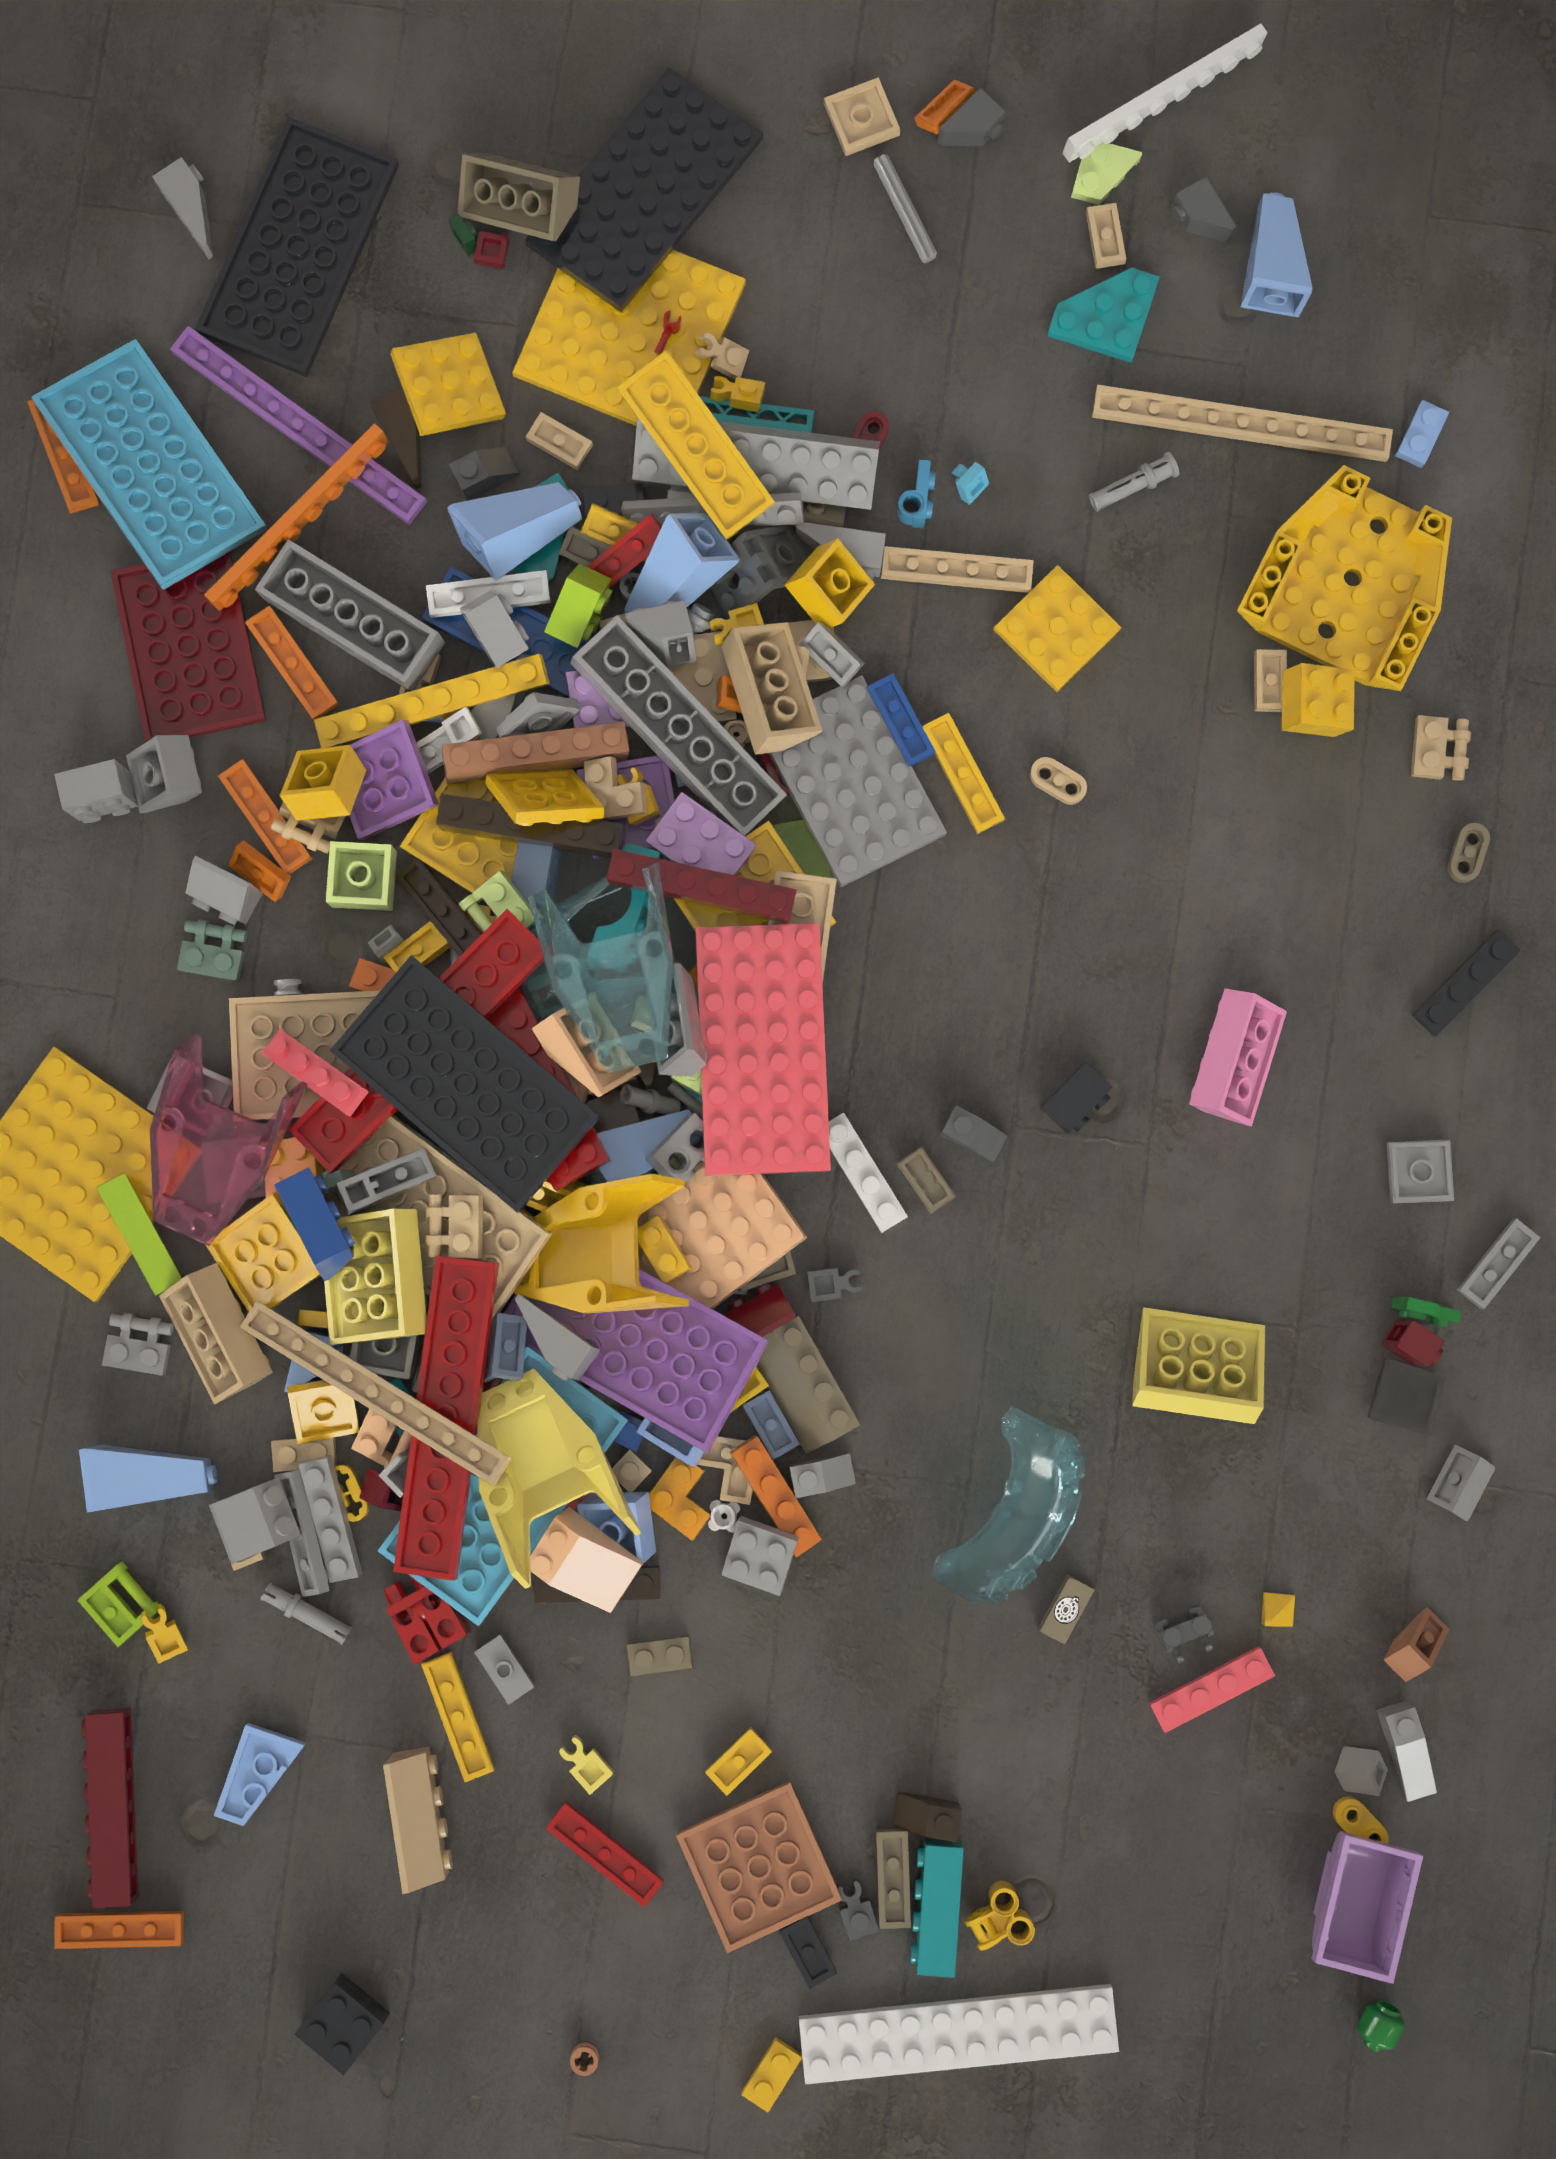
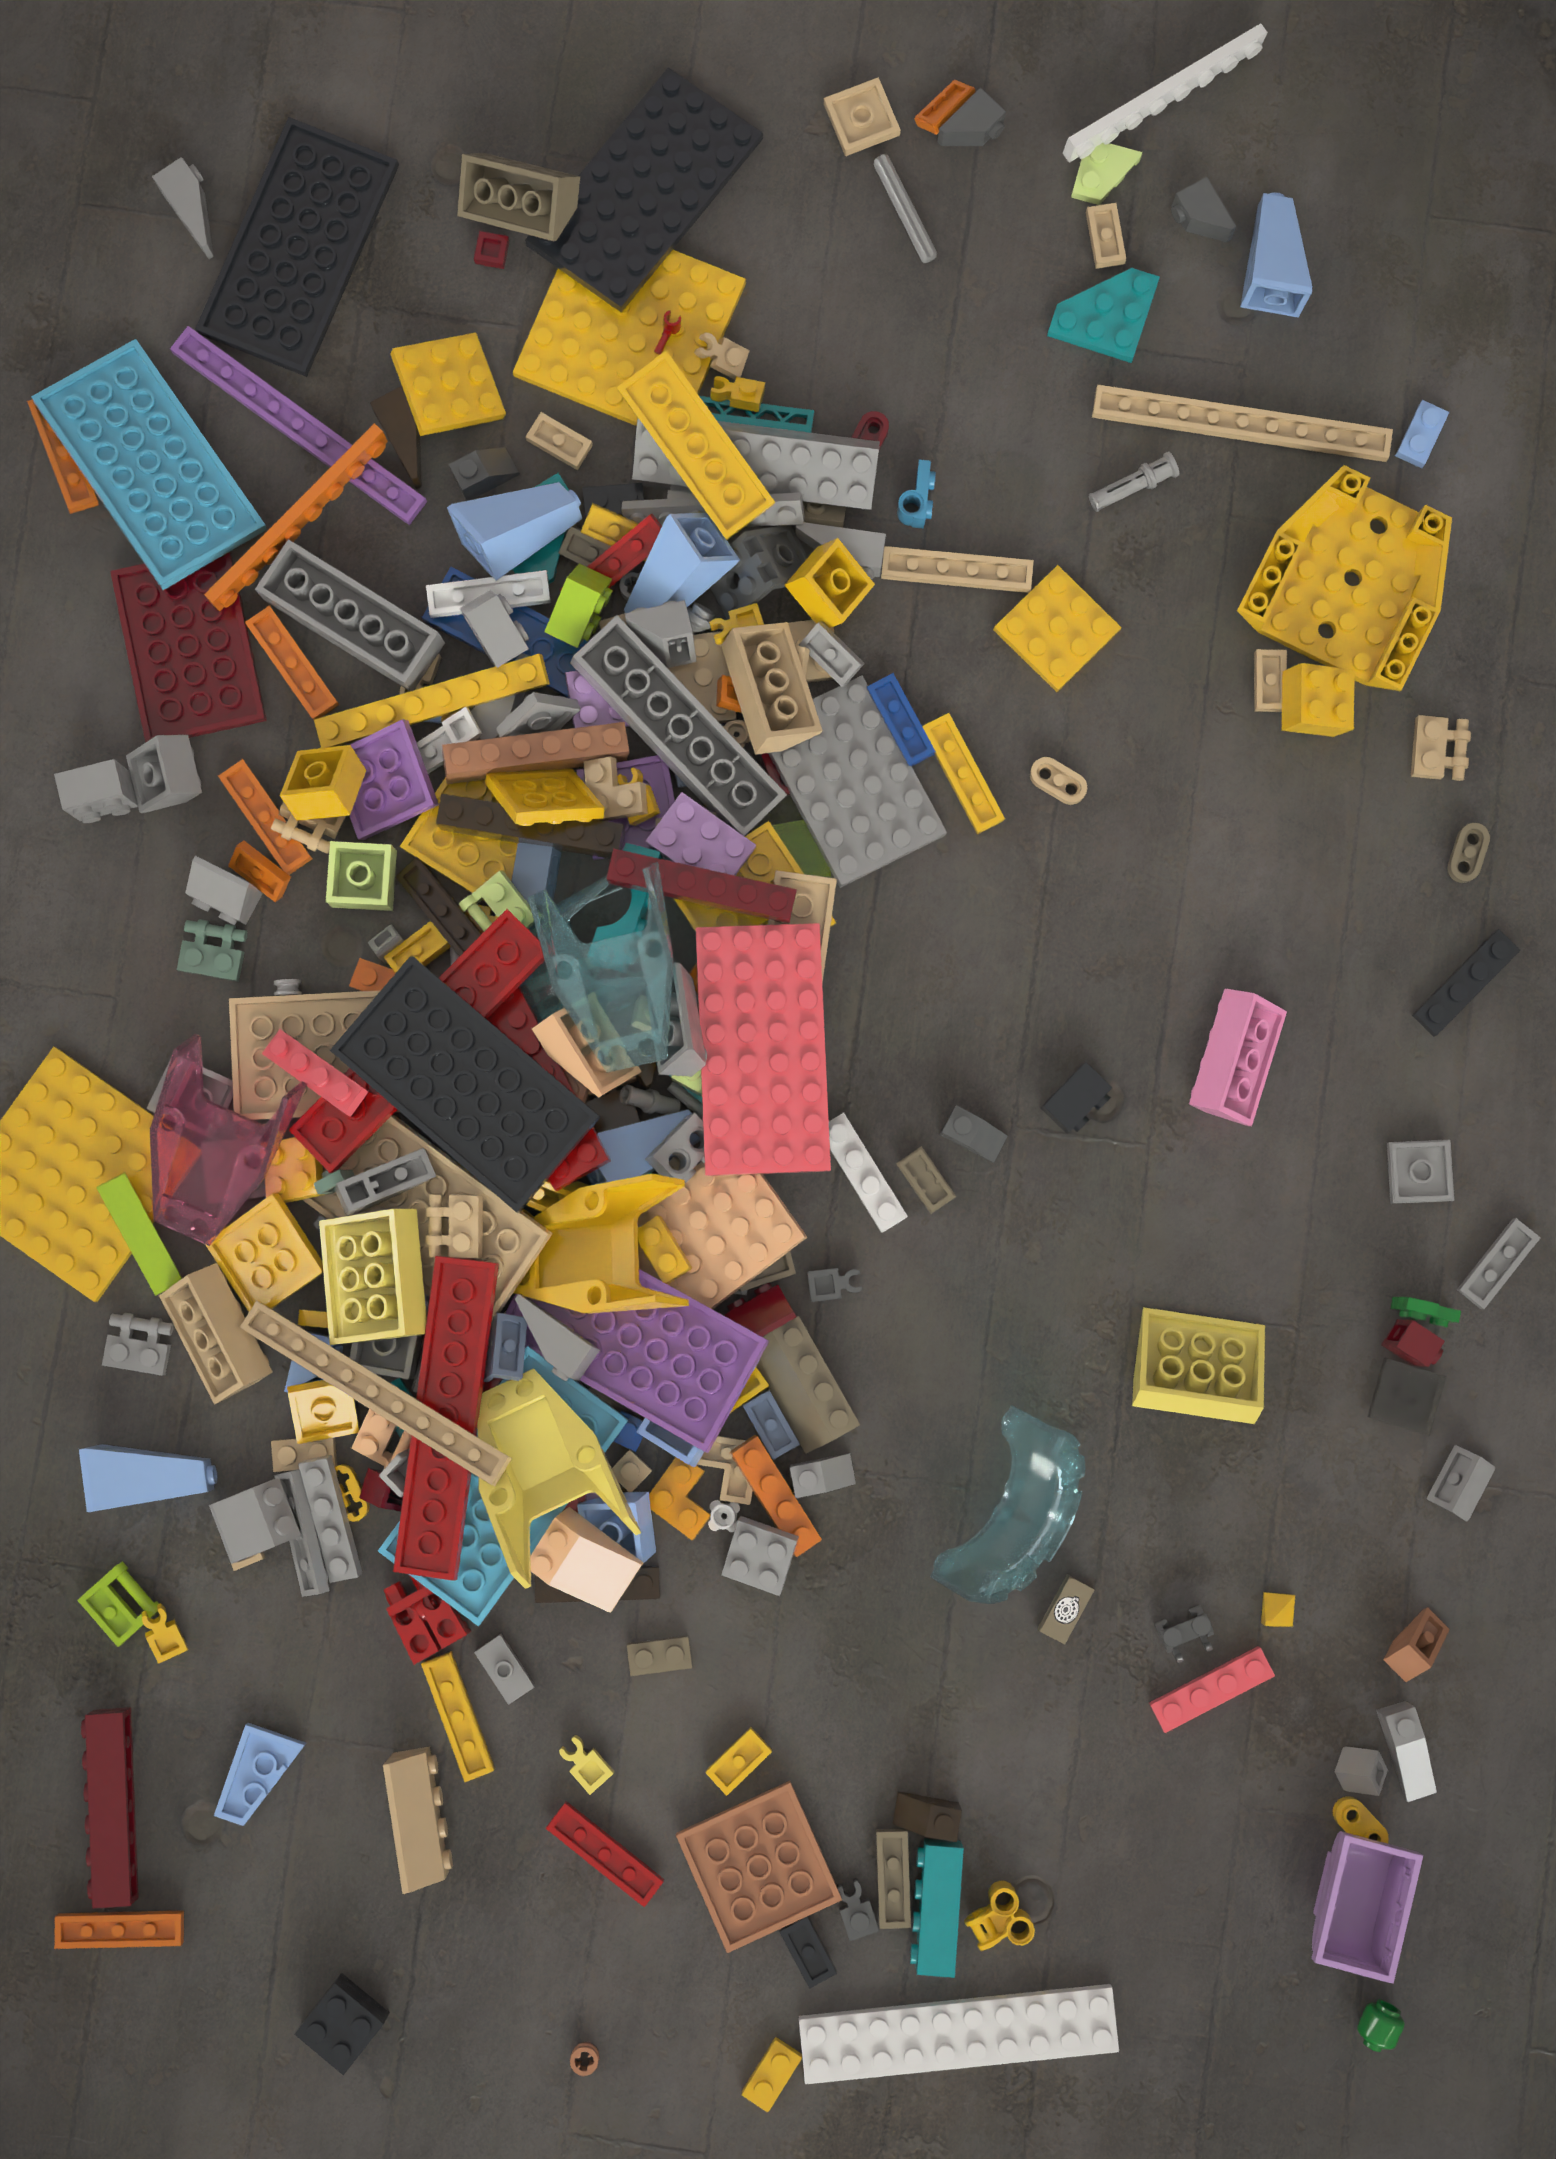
light grey pin [260,1582,352,1645] -> none
blue slope [274,1167,355,1281] -> none
dark green plate [448,214,478,257] -> none
medium azure tile [952,462,989,505] -> none

